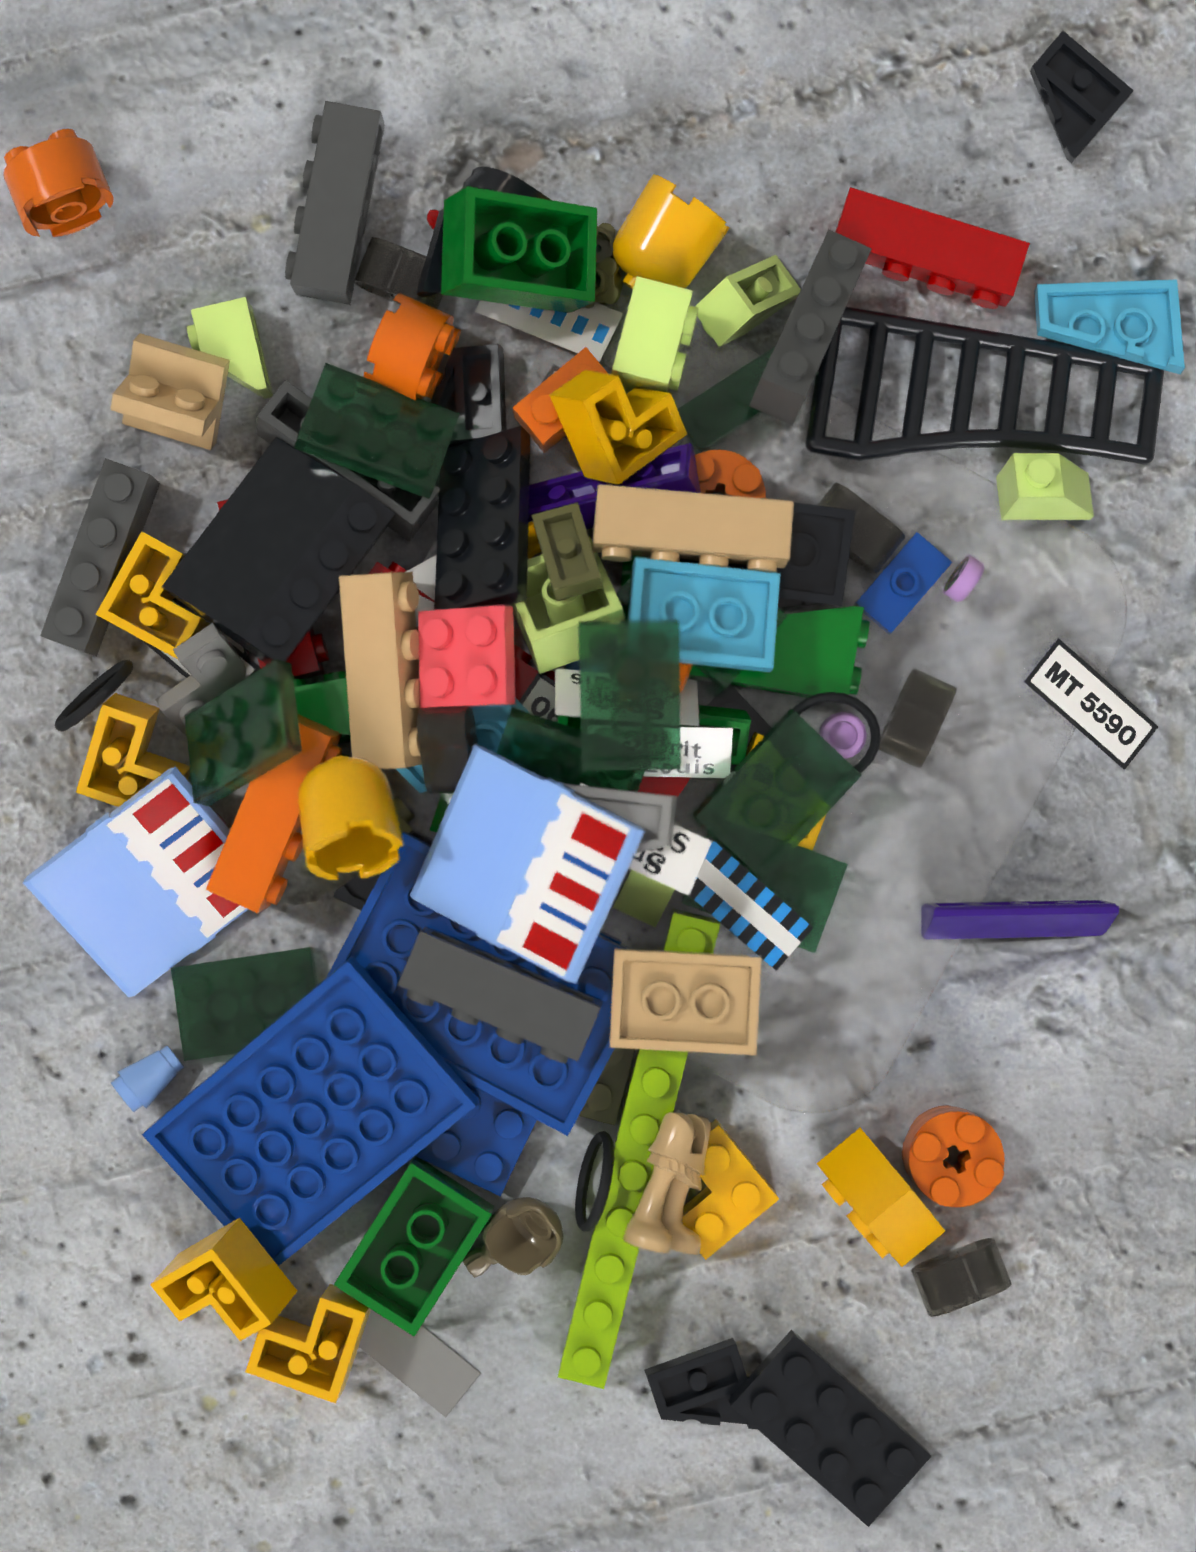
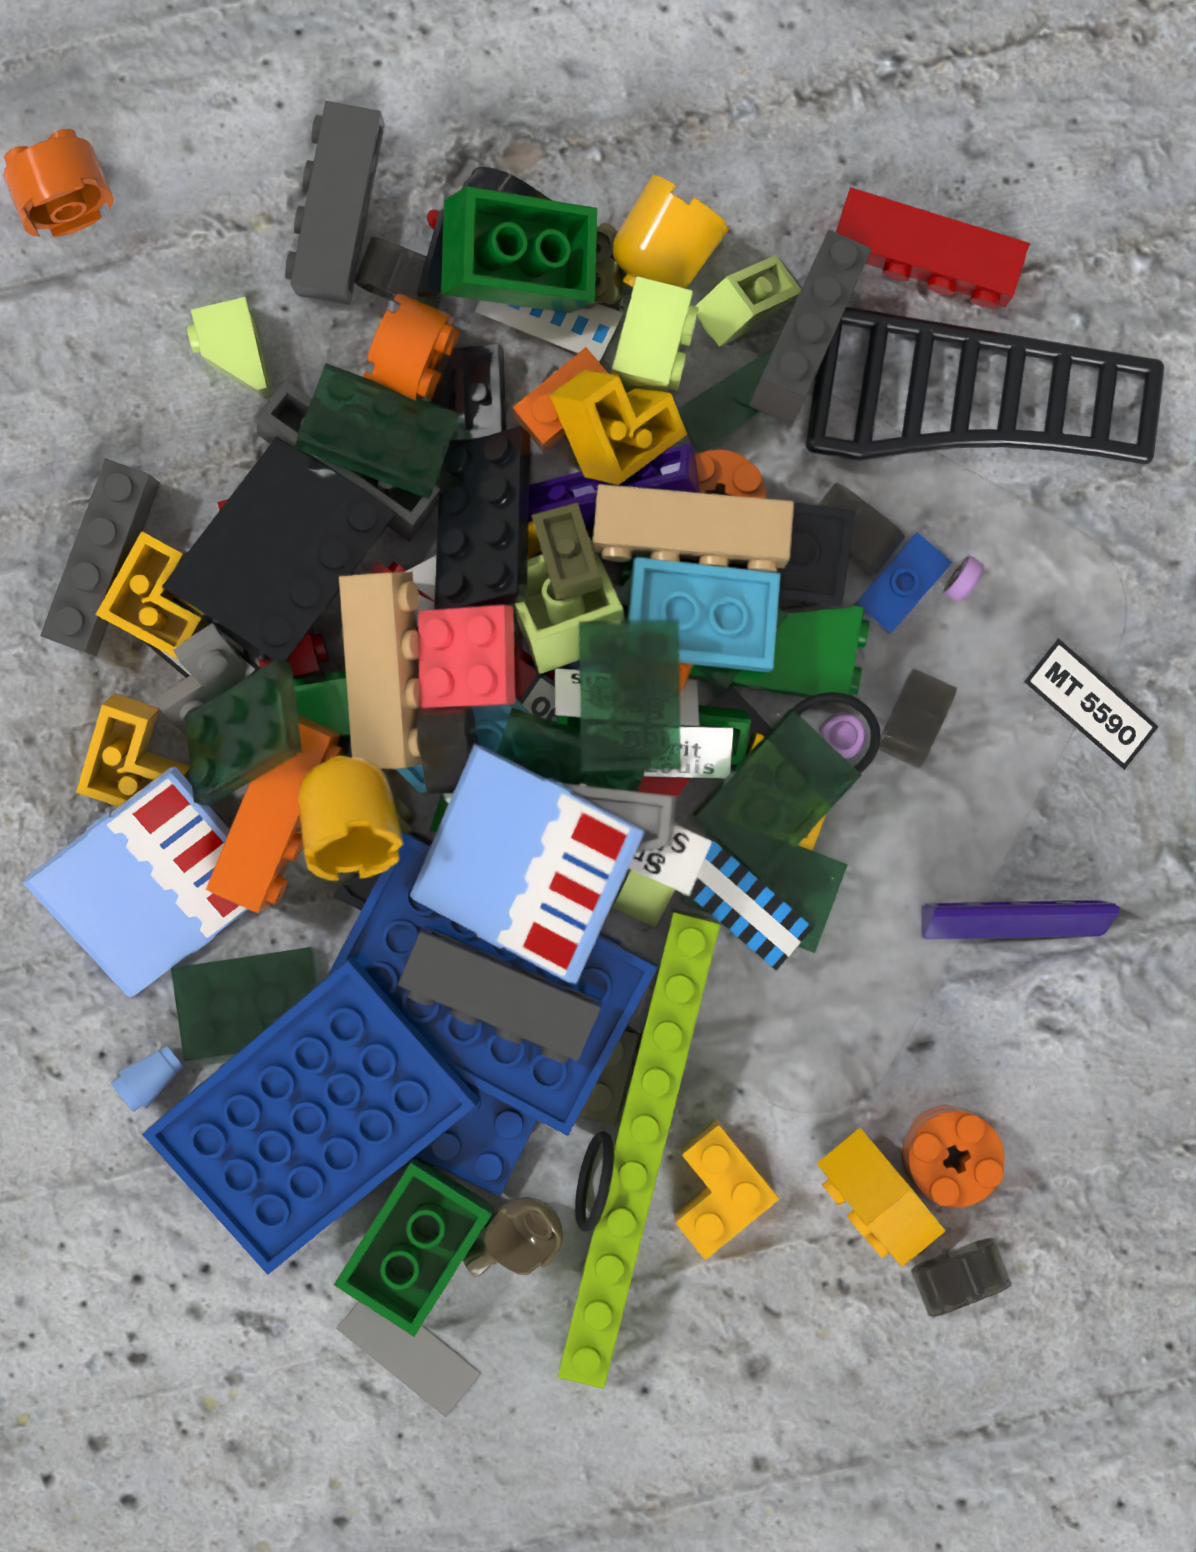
black tyre [55,660,133,731] -> none
tan bracket [111,333,230,450] -> none
yellow brick [150,1217,298,1341] -> none
yellow brick [245,1284,371,1404] -> none
tan plate [610,948,761,1055] -> none
tan piece [623,1112,711,1255] -> none
black wing [644,1338,756,1429] -> none
black plate [728,1329,932,1527] -> none
yellowish green slope [996,453,1094,520] -> none
black wing [1030,31,1134,163] -> none
medium azure wing [1034,279,1185,375] -> none

